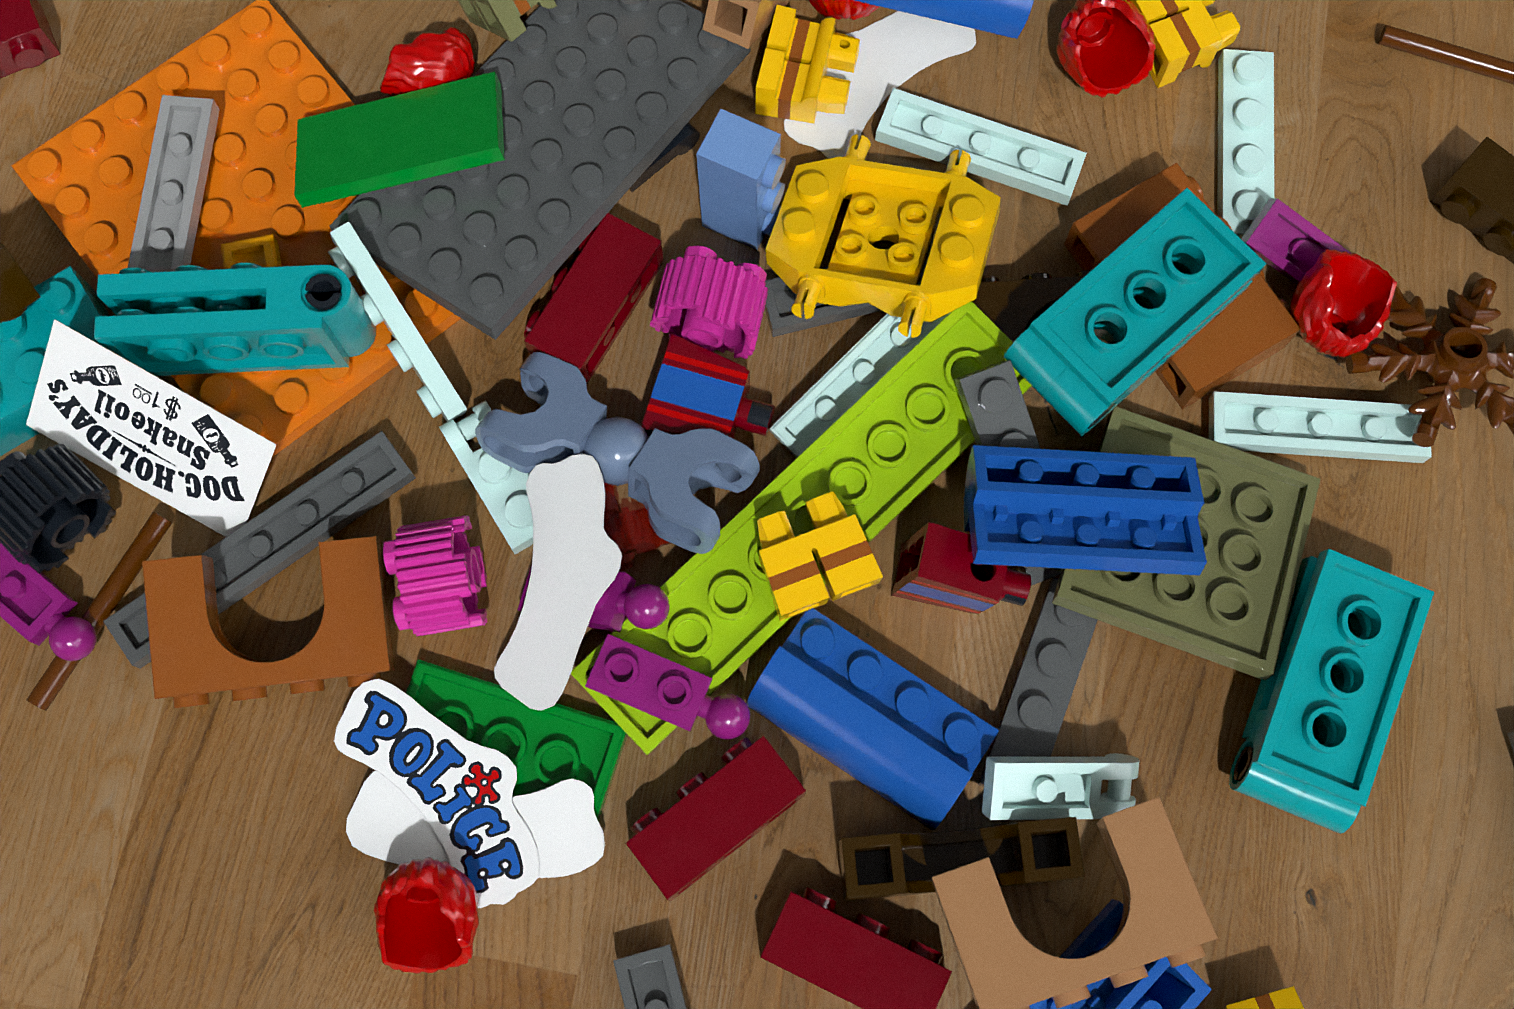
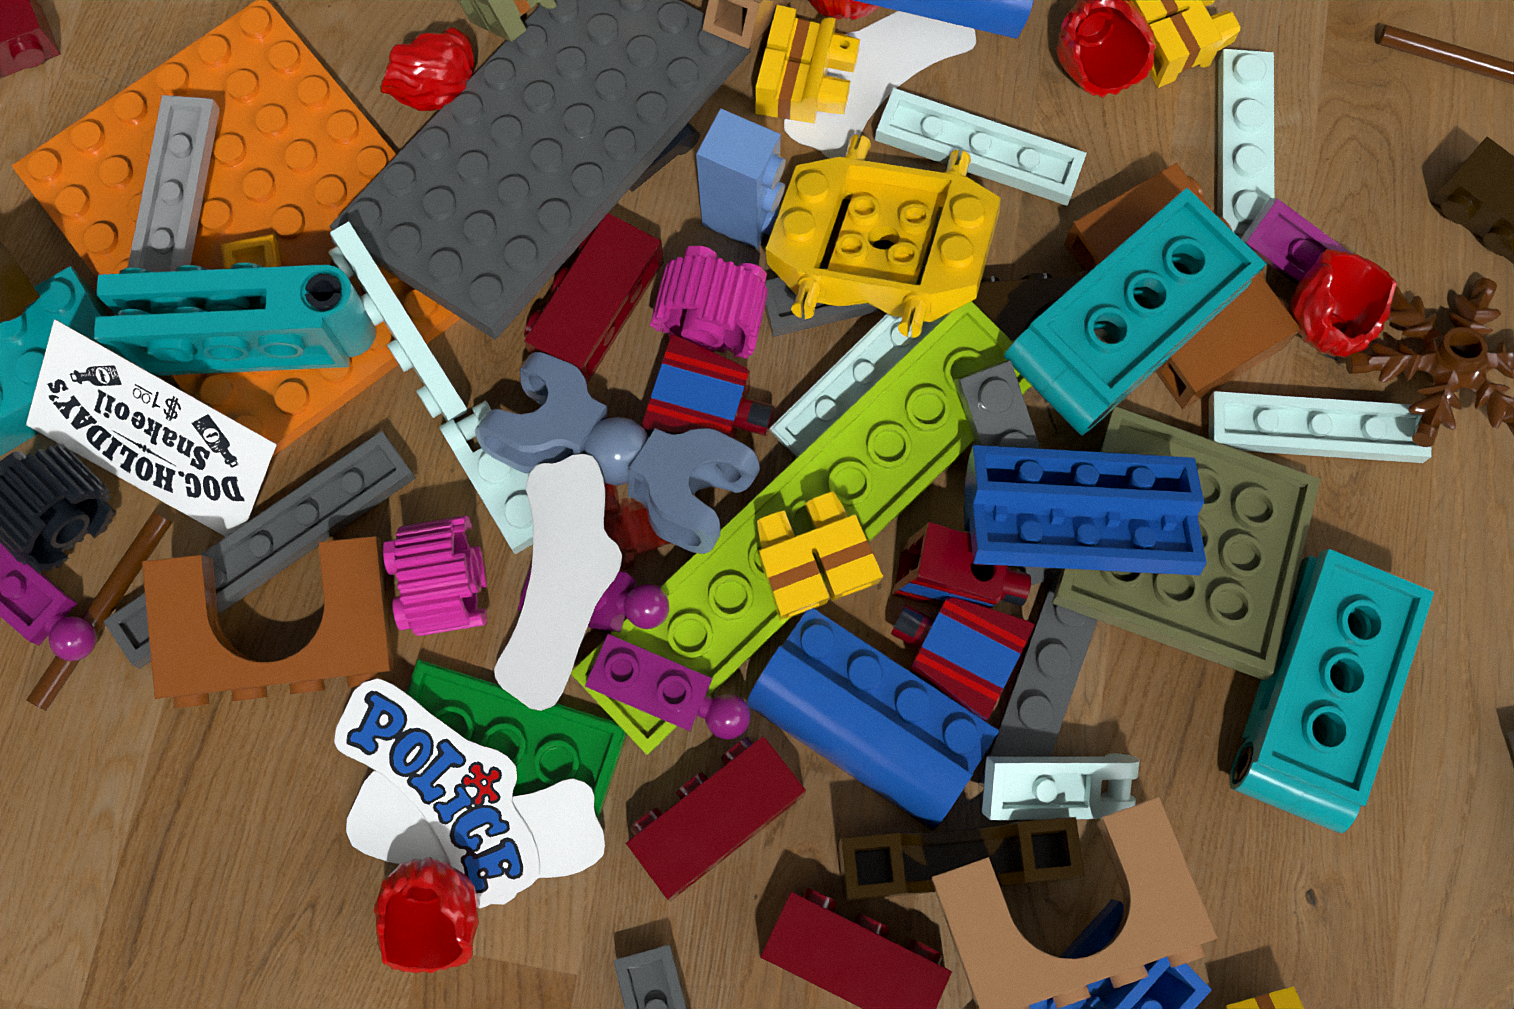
green tile [294,71,505,208] -> none
none -> torso [891,596,1035,722]

